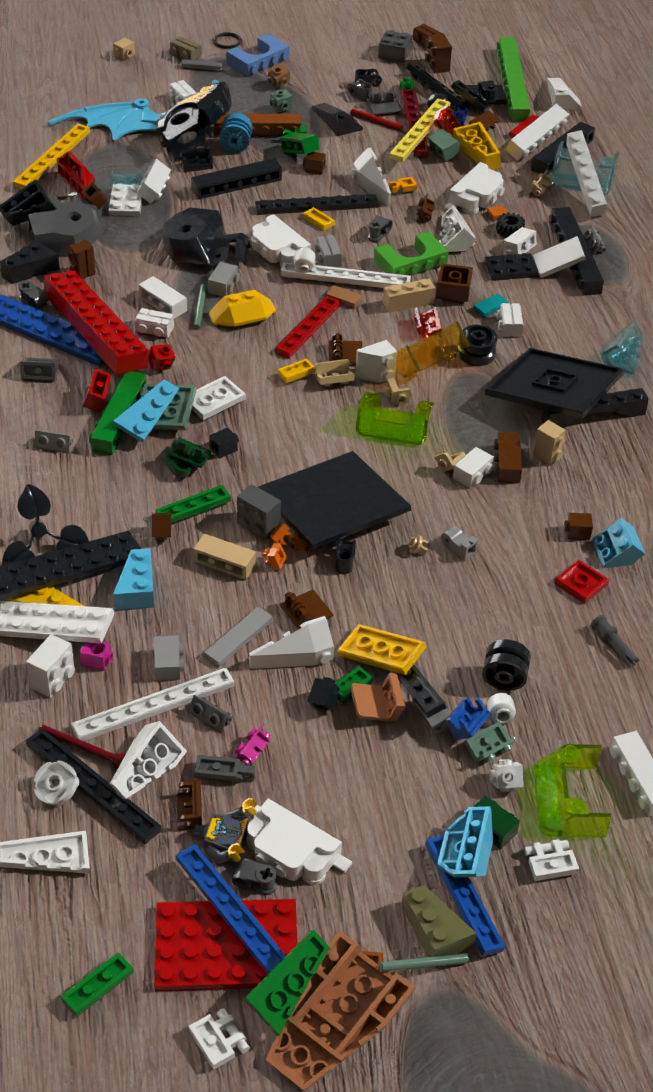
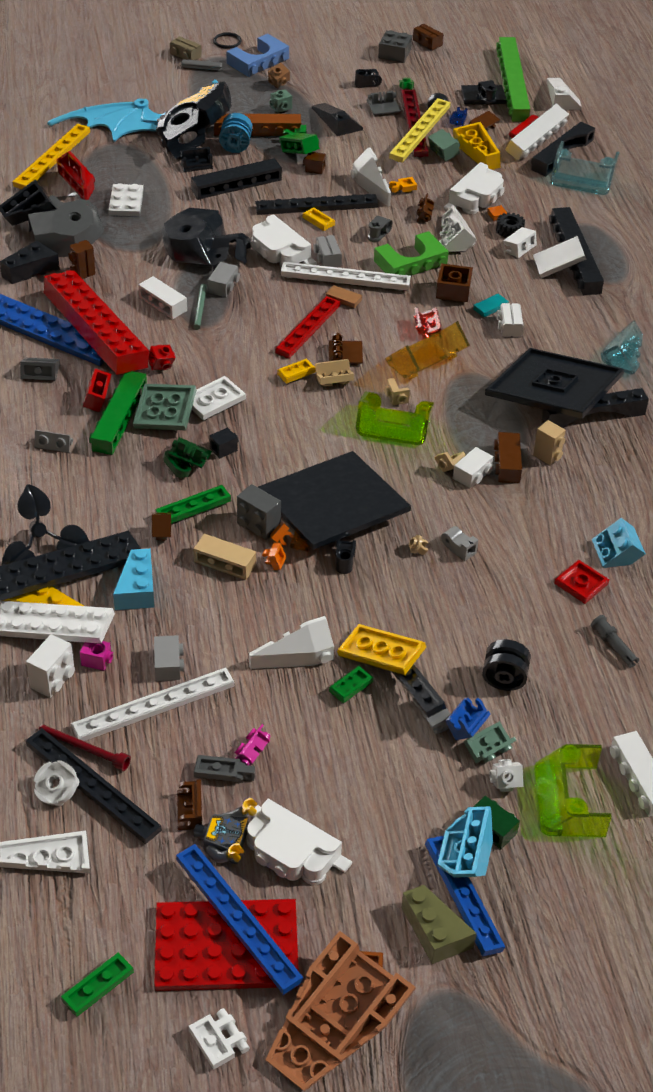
dark grey piece [18,281,49,309] -> none
reddish brown brick [81,182,109,210] -> none
clear light blue hinge [110,170,143,189] -> none
white wedge [110,721,187,799] -> none
medium azure wing [112,379,179,443] -> none
tan brick [113,38,135,61] -> none
white brick [135,308,174,338] -> none
white brick [136,159,171,204] -> none
white brick [168,80,196,104] -> none
dark grey hinge [189,695,233,733] -> none
light grey tile [204,607,273,667] -> none
yellow wedge [208,290,276,326] -> none
dark grey piece [232,858,277,895] -> none
green wing [244,929,330,1036] -> none
reddish brown hinge [279,589,334,630] -> none
white head [294,247,316,272] -> none
black brick [307,677,340,712] -> none
dark grey piece [347,79,373,102] -> none
nougat bracket [350,673,406,722] -> none
red bar [351,108,403,131] -> none
white slope [355,340,397,383] -> none
sand green bar [379,954,469,972] -> none
tan brick [383,278,436,312] -> none
black plate [406,63,468,108] -> none
reddish brown brick [425,33,452,74] -> none
clear red bracket [434,106,462,137] -> none
black plate [451,80,491,113] -> none
black wheel [458,324,497,366] -> none
black plate [484,253,539,281] -> none
white head [487,693,516,724] -> none
white plate [524,839,579,881] -> none
tan hinge [528,170,552,196] -> none
reddish brown brick [564,513,593,540] -> none
white brick [566,130,607,218] -> none
light grey hinge [584,224,607,255] -> none

